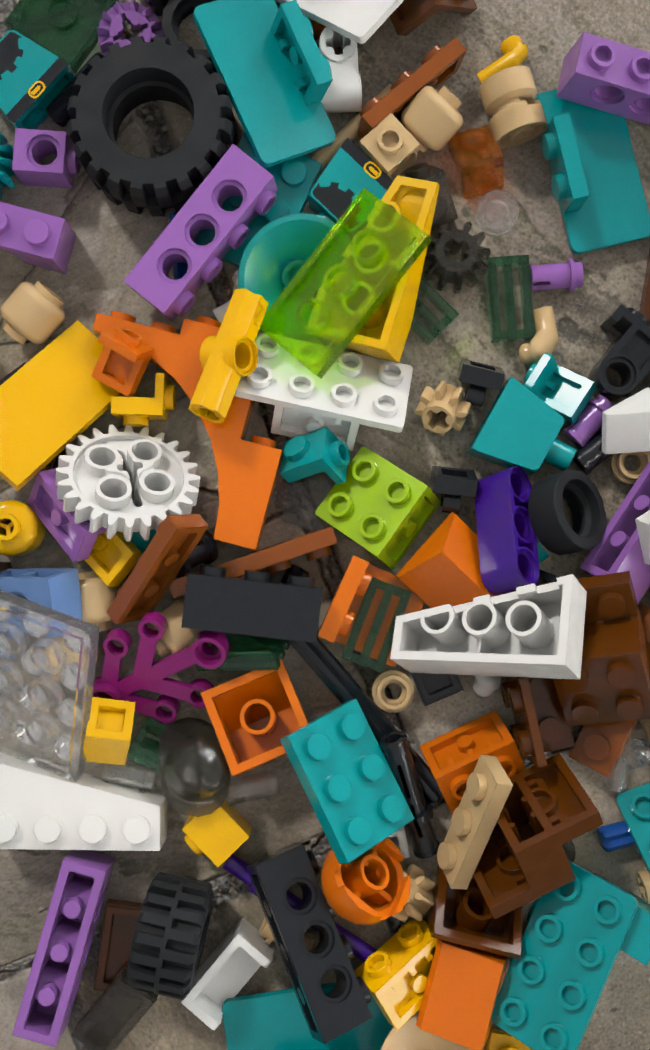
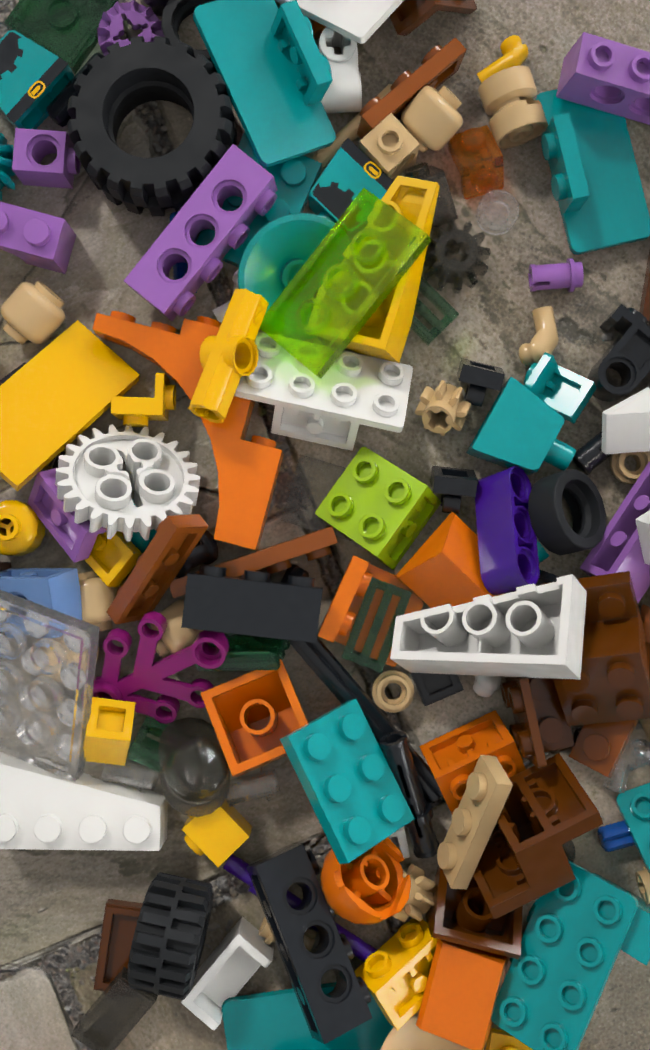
medium lavender brick [12,850,116,1047] -> none
orange bracket [91,327,154,397] -> none
teal bracket [279,426,350,484] -> none
clear green tile [485,255,535,343] -> none
medium lavender pin [563,394,614,448] -> none

